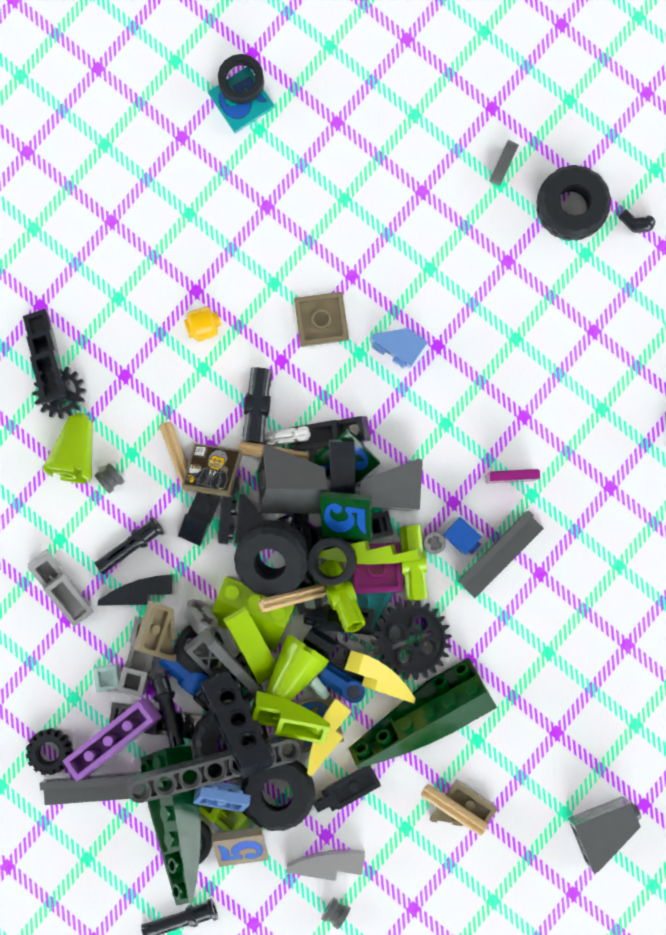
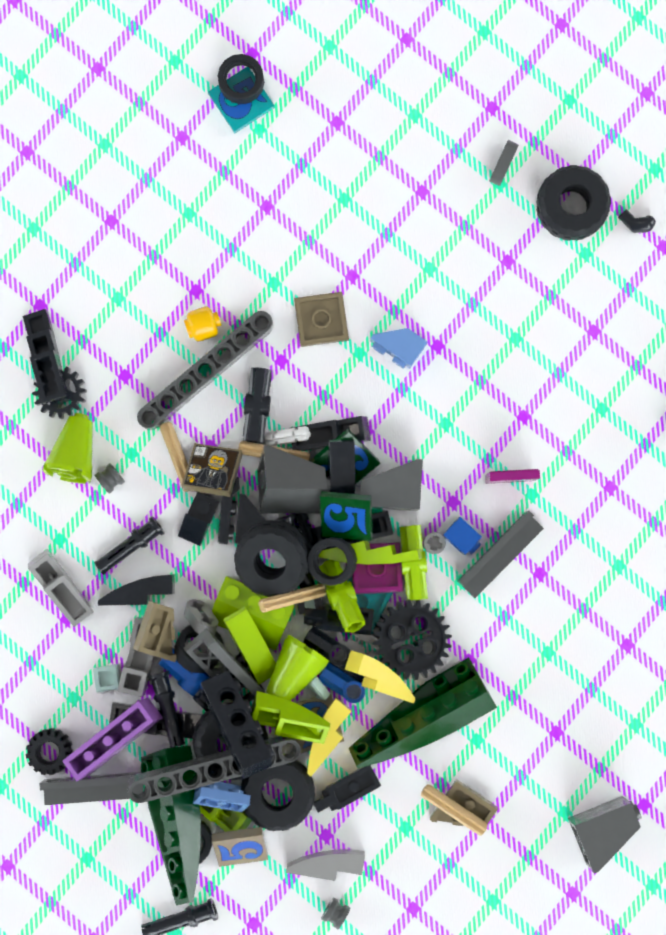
none -> dark grey beam [137,311,273,430]

